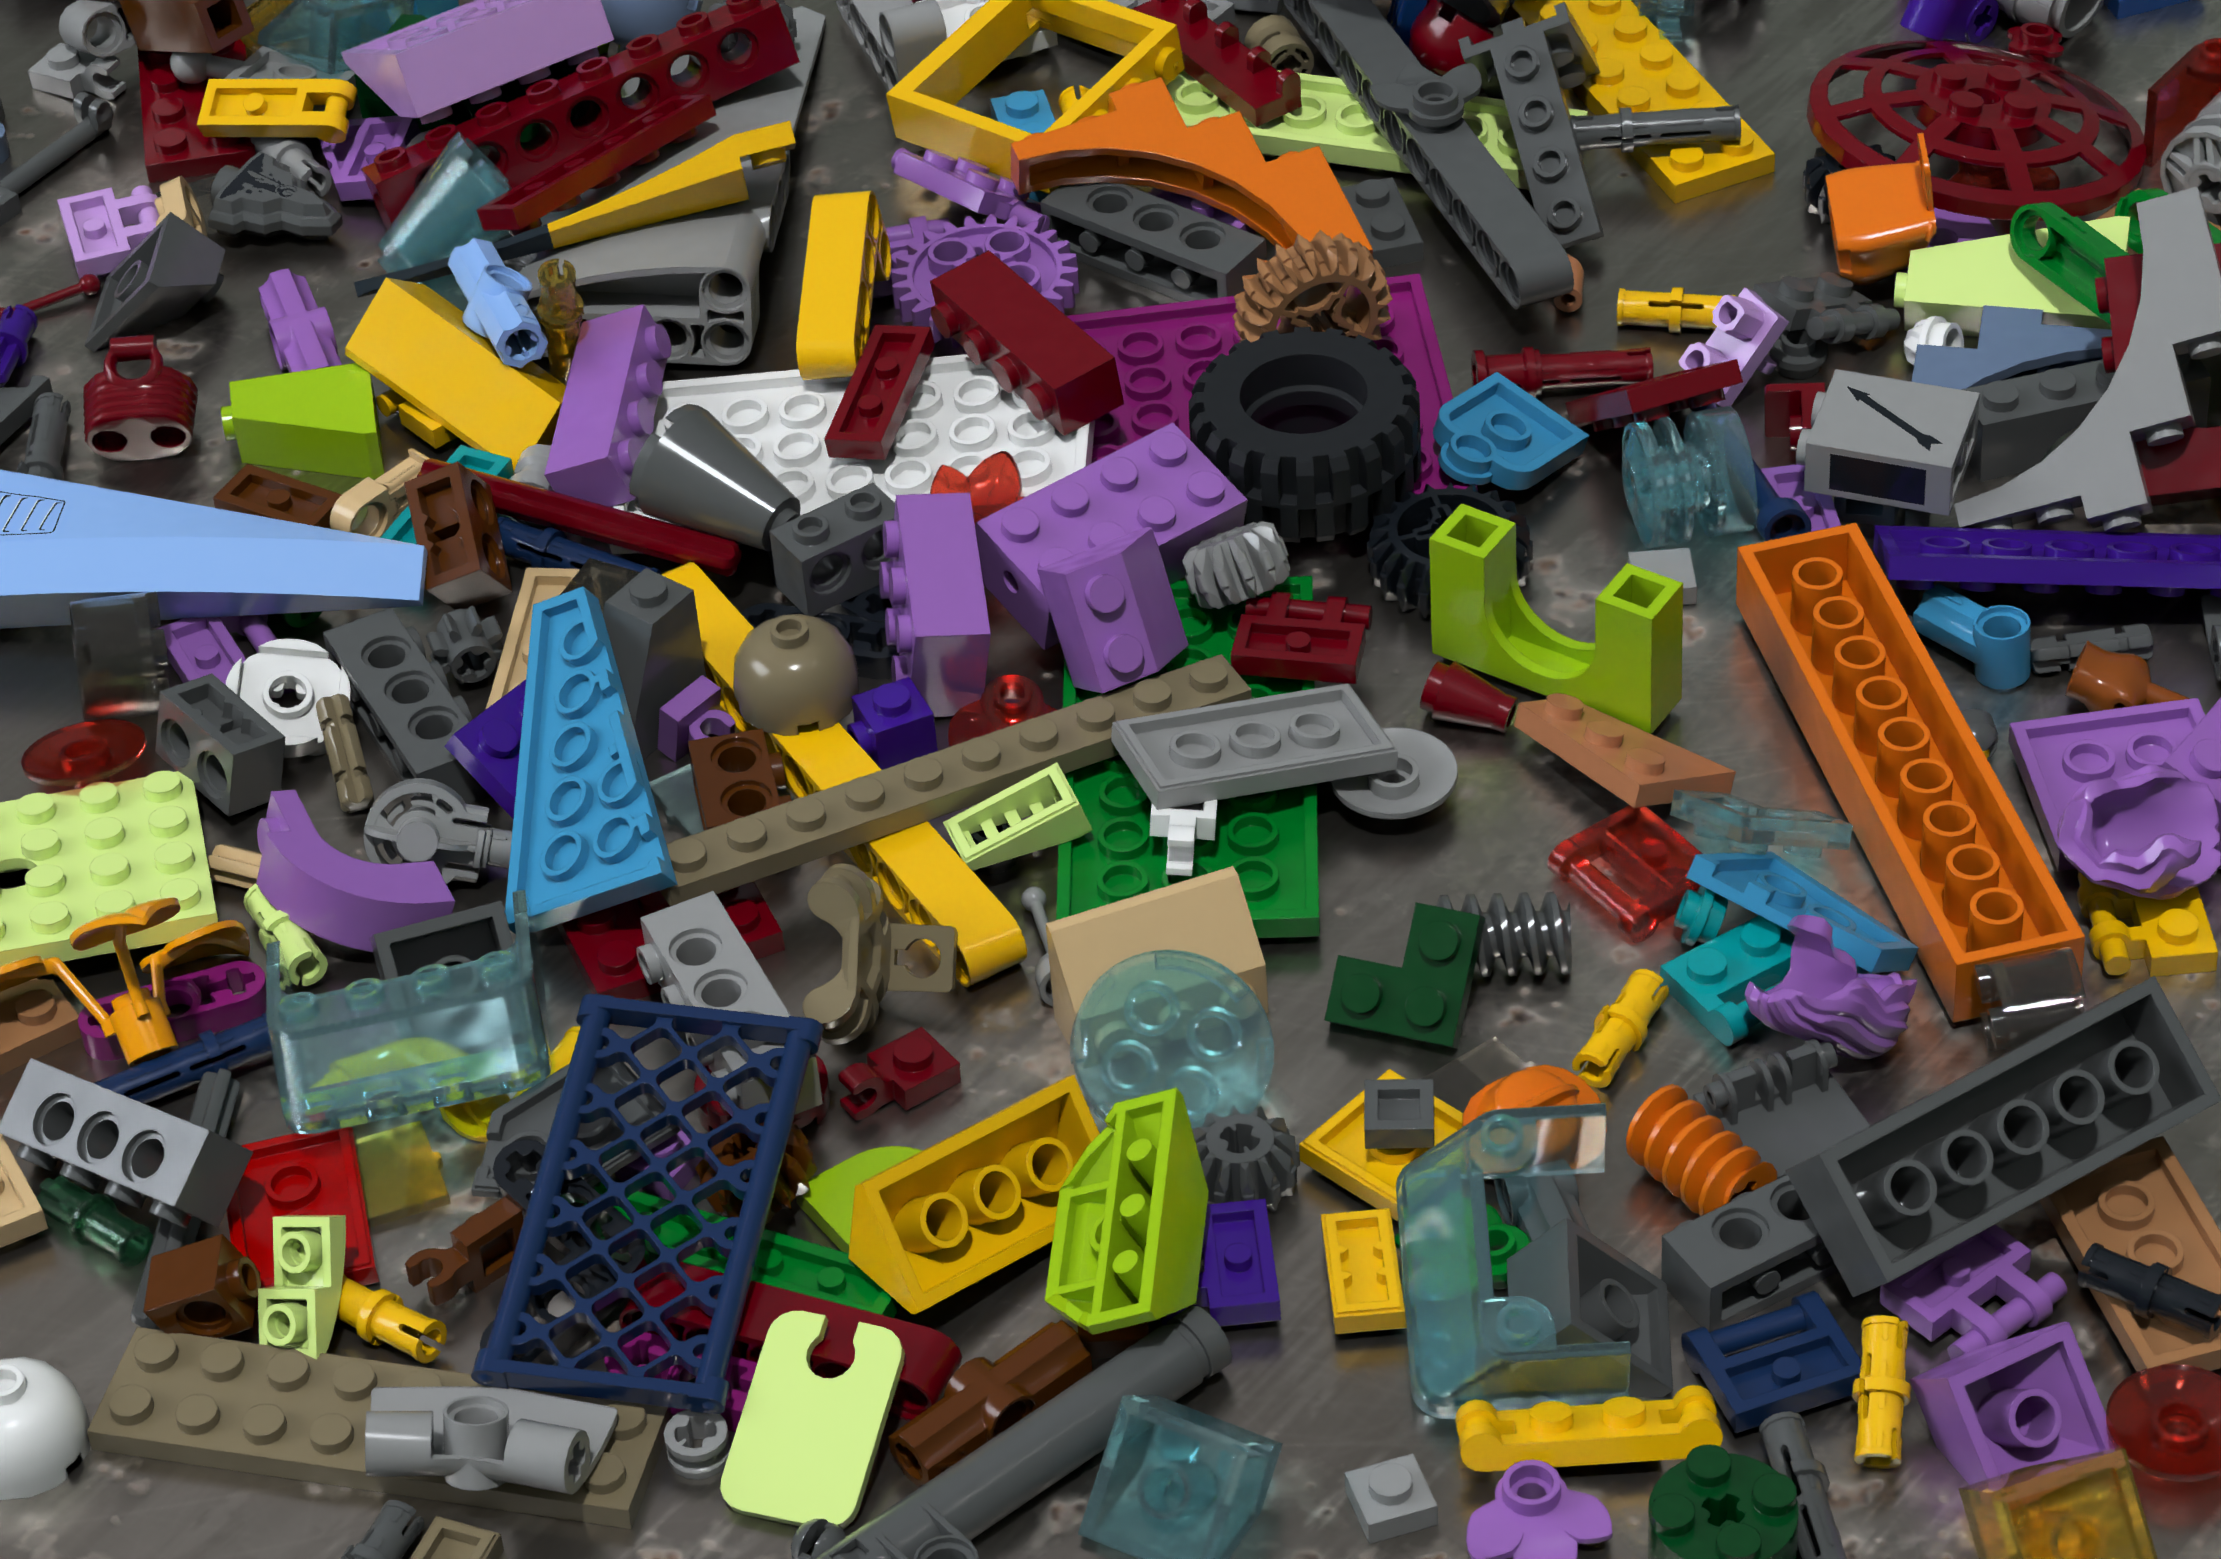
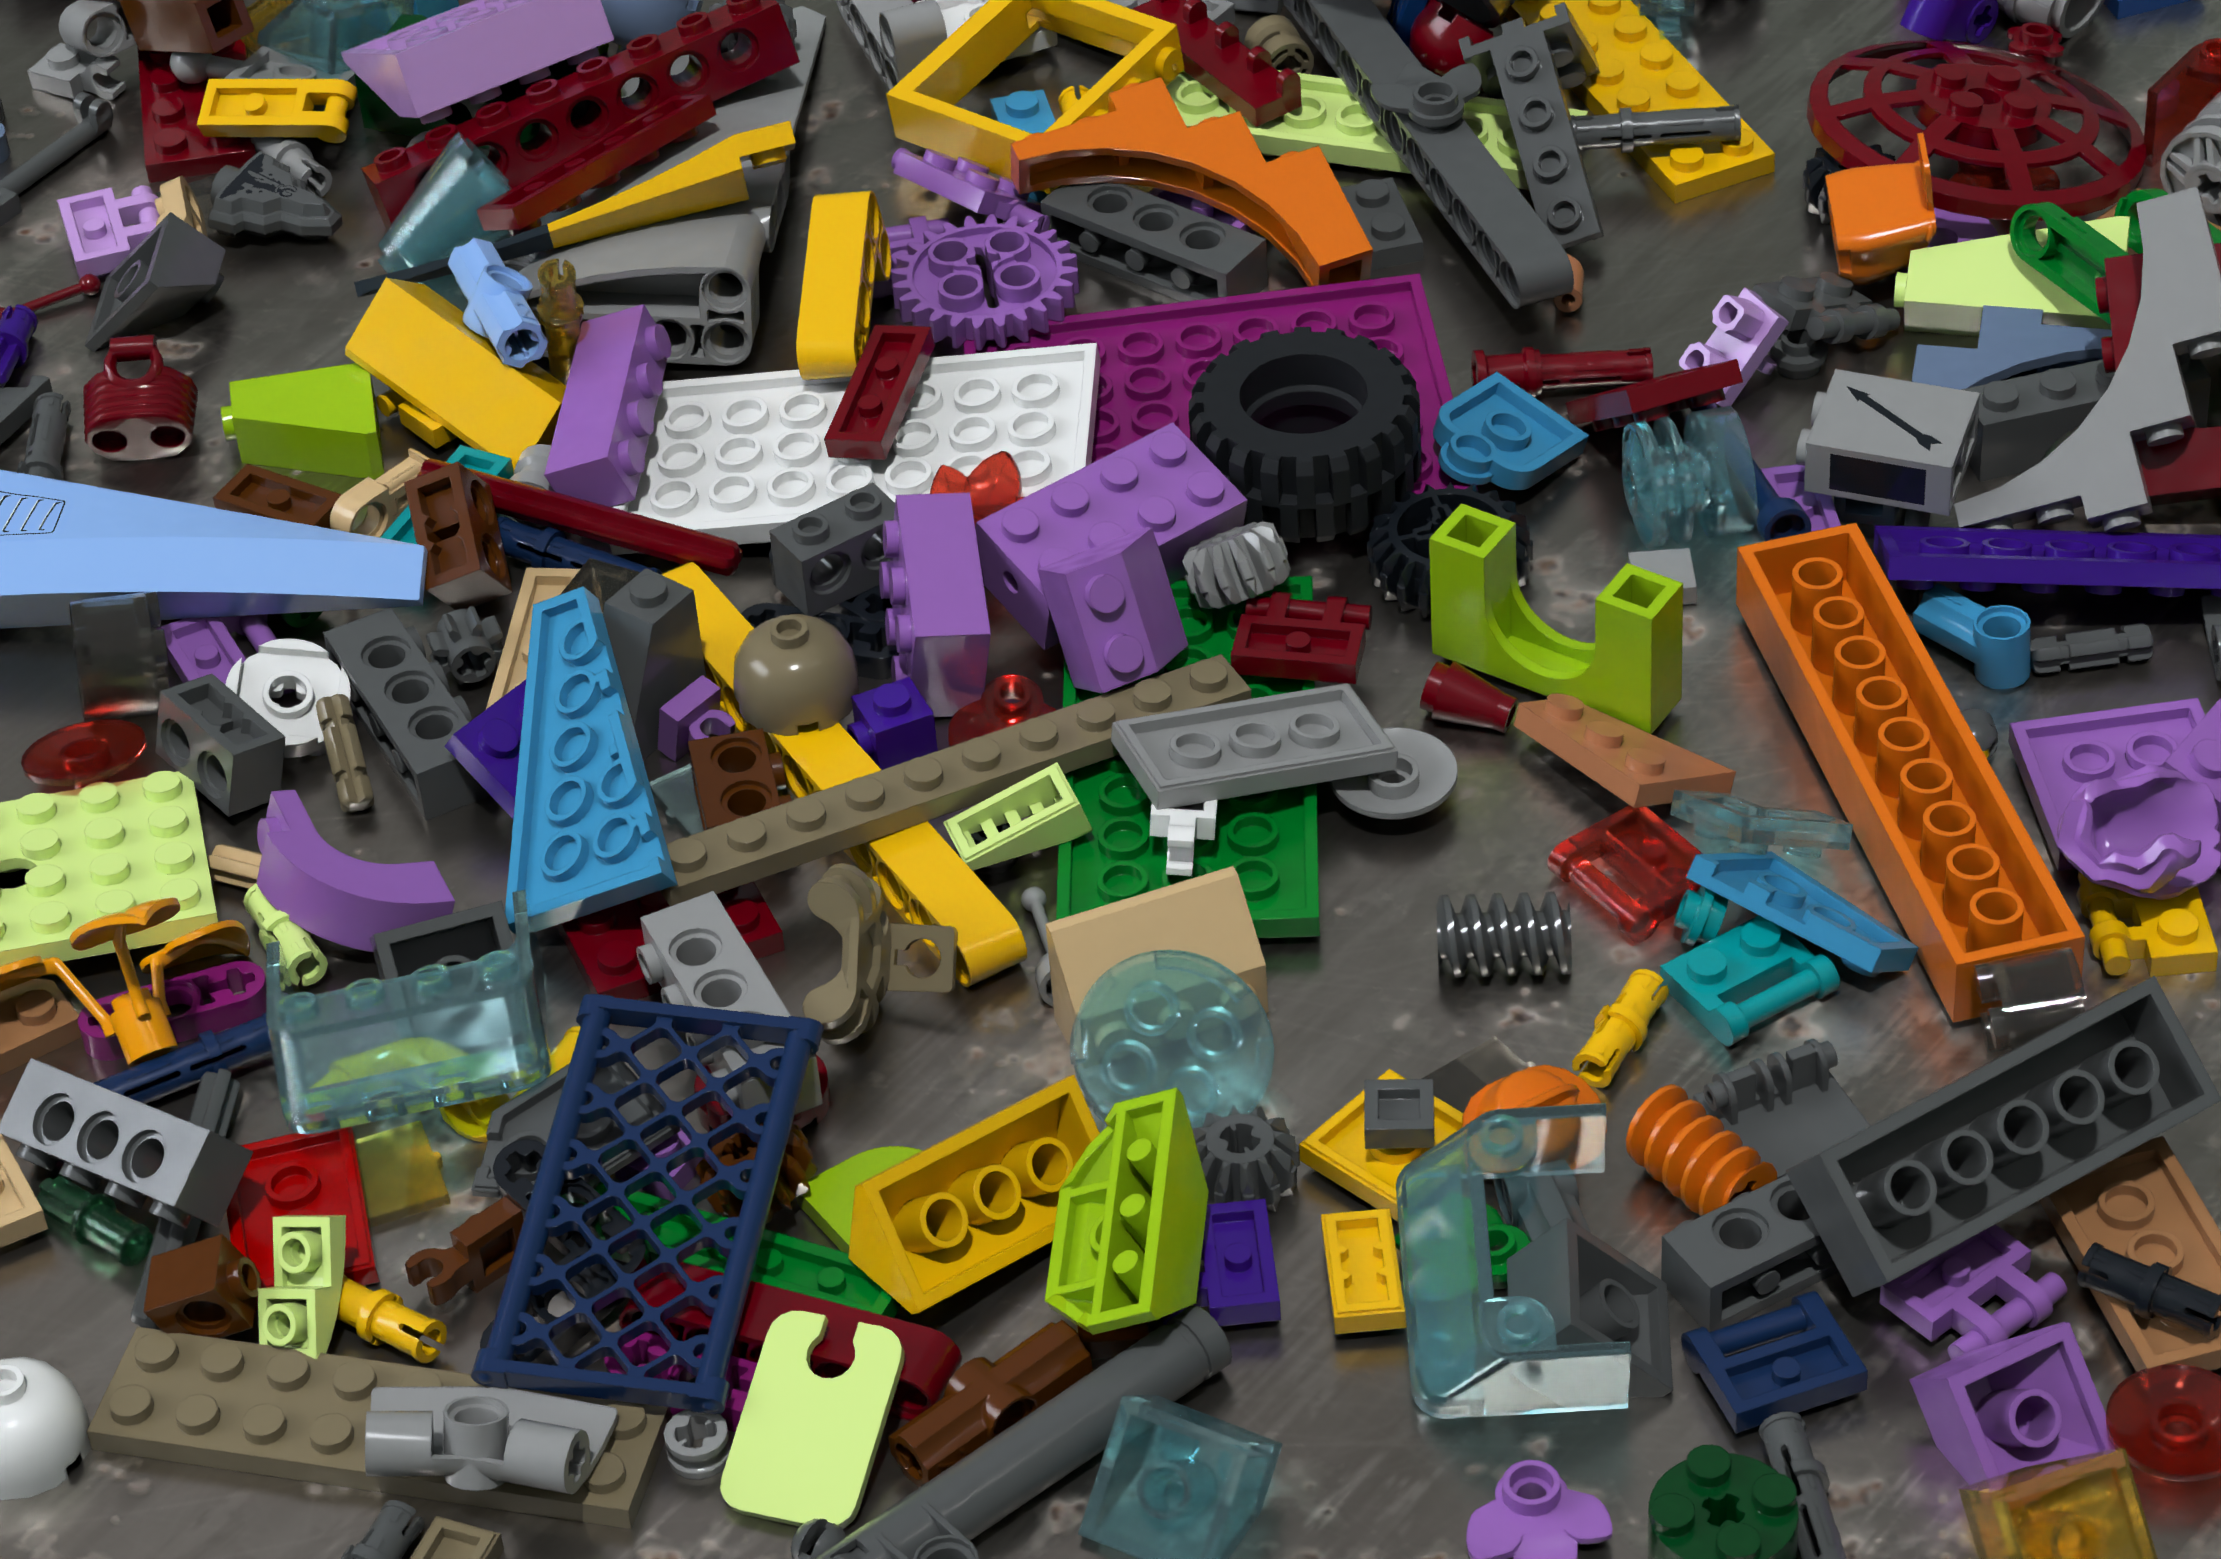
medium lavender piece [258,268,342,373] -> none
medium lavender wing [318,116,420,202] -> none
light grey pin [363,778,512,884] -> none
dark grey cone [629,404,801,552] -> none
dark red plate [838,1026,961,1120] -> none
dark red brick [930,250,1124,436] -> none
medium nougat gear [1232,230,1392,342] -> none
dark green plate [1324,902,1485,1049] -> none
light grey plate [1344,1453,1438,1544] -> none
yellow plate [1455,1385,1723,1472] -> none
yellow pin [1617,287,1737,334] -> none
medium lavender hair [1744,915,1917,1061] -> none
dark red bracket [1764,382,1825,451] -> none
yellow pin [1852,1315,1911,1469] -> none
white plate [1904,316,1964,366] -> none
dark orange piece [2065,640,2191,712] -> none

